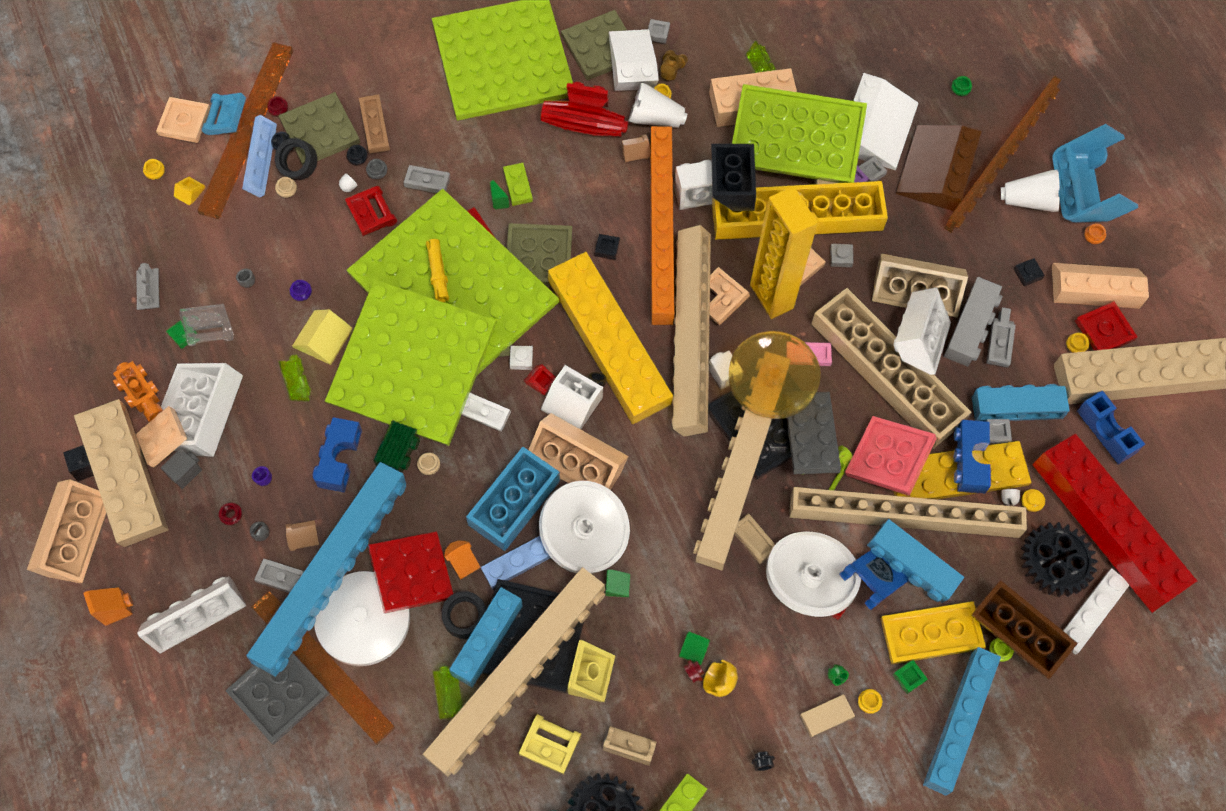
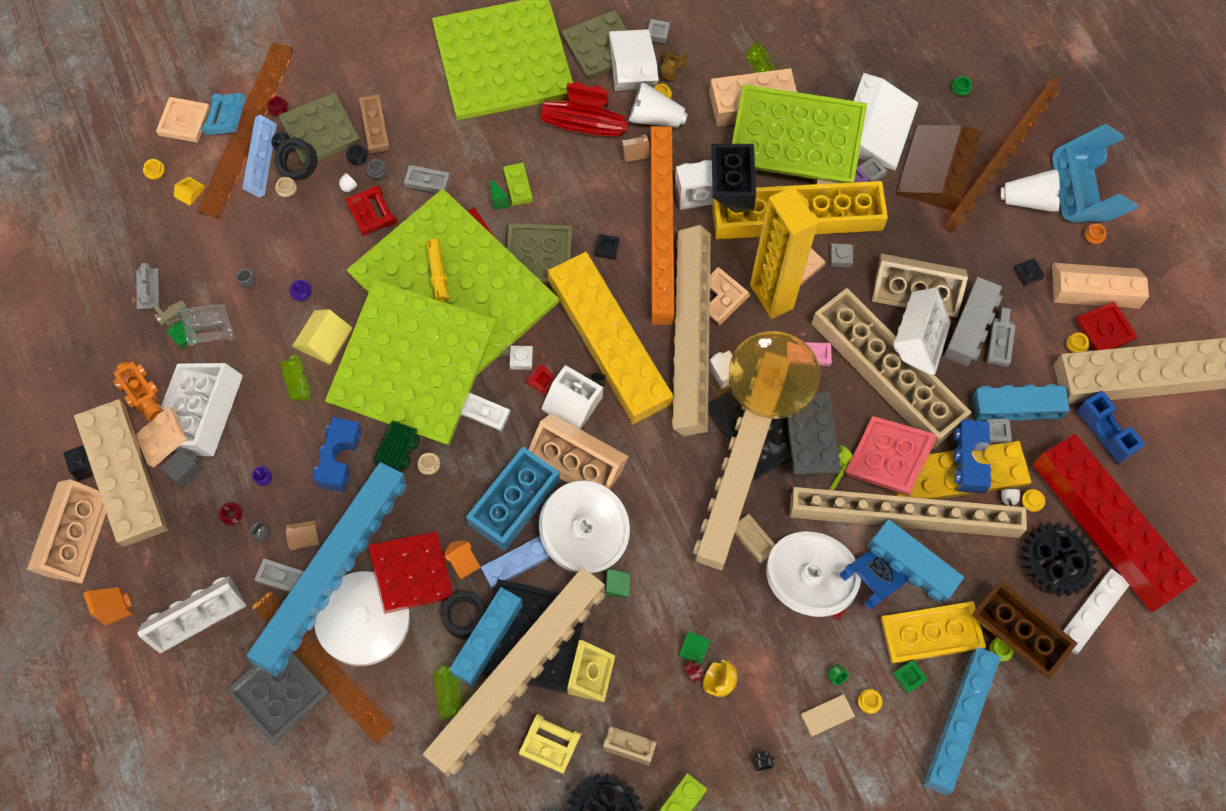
none -> dark tan bracket [153,300,192,328]

